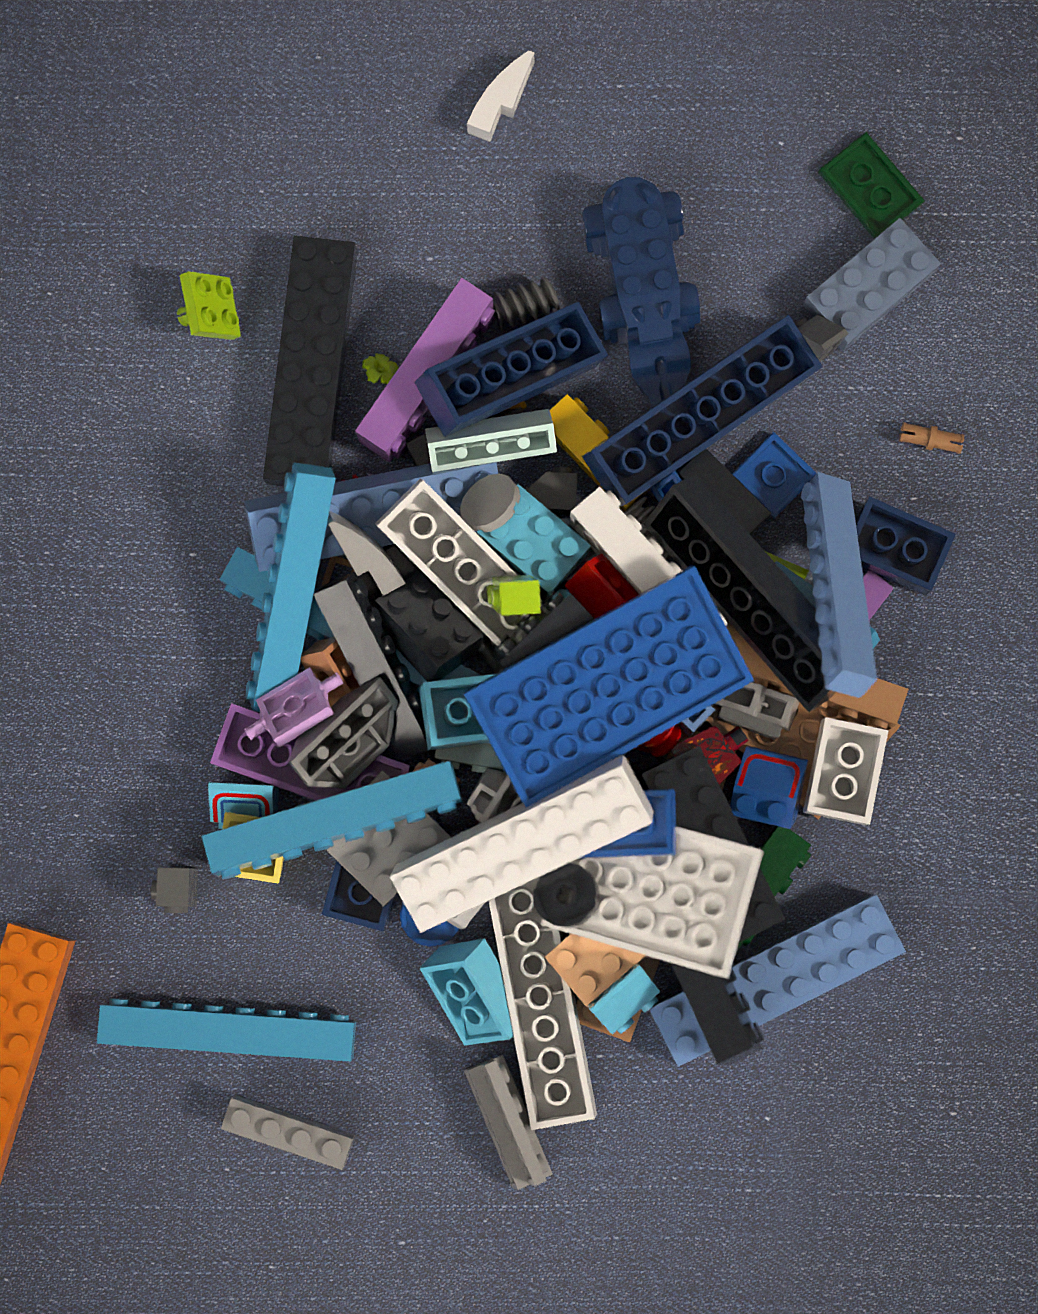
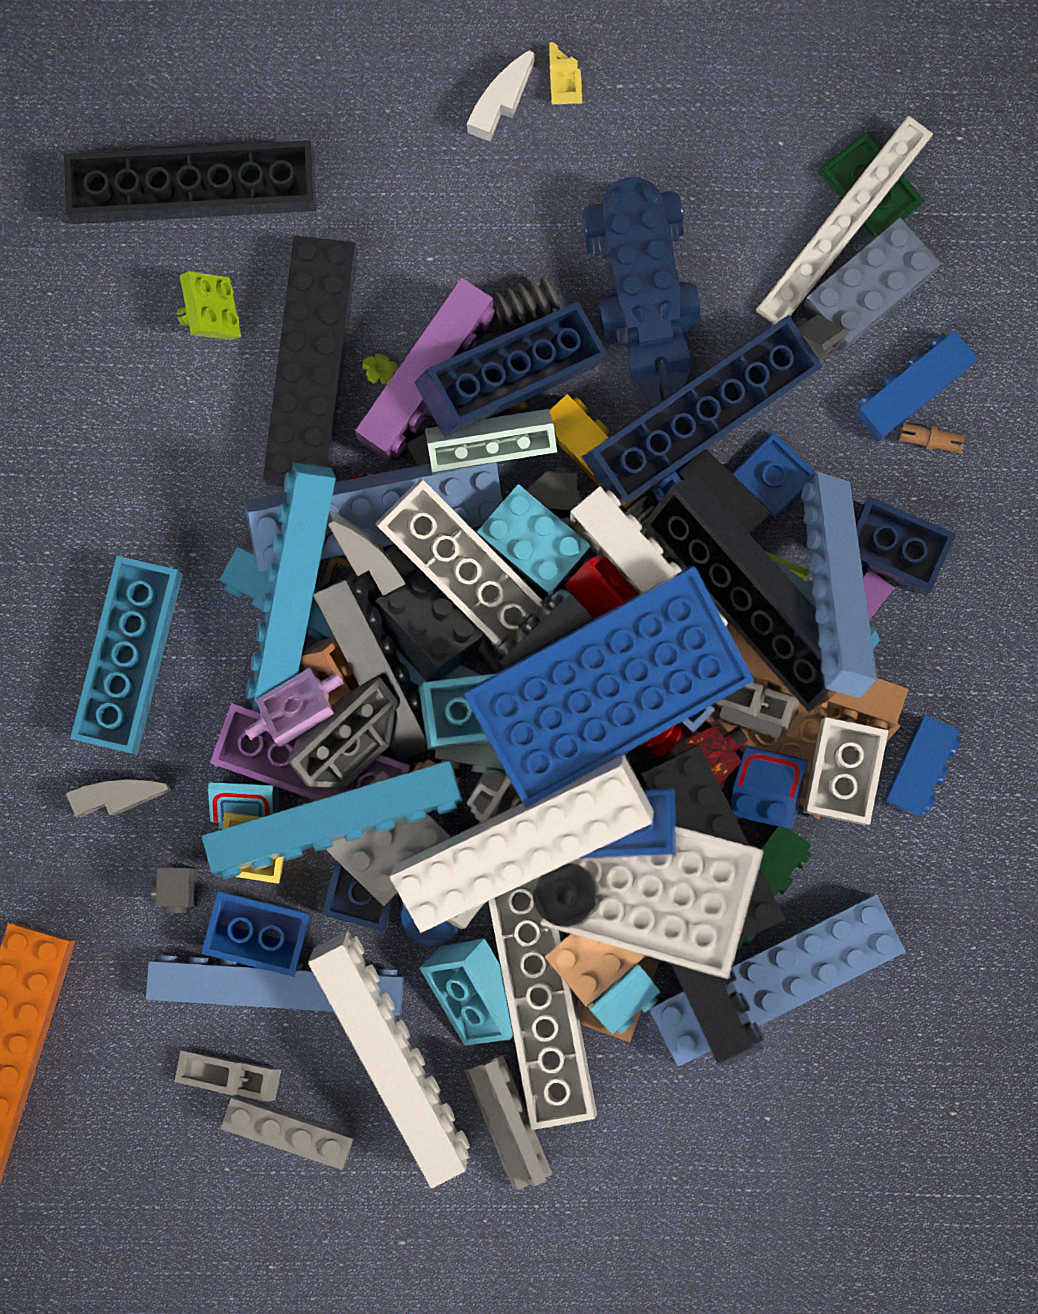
dark azure brick [97,998,356,1062] -> none
light grey tile [460,473,520,532] -> none
lime brick [487,575,540,615] -> none
none -> black brick [64,140,317,225]
none -> light grey slope [66,780,172,817]
none -> dark azure brick [70,556,183,755]
none -> medium blue brick [146,955,404,1016]
none -> light grey slope [174,1050,281,1101]
none -> blue slope [201,891,313,977]
none -> white brick [308,931,470,1189]
none -> light yellow slope [549,42,582,105]
none -> white tile [756,115,933,324]
none -> blue brick [855,331,978,442]
none -> blue brick [882,715,961,817]

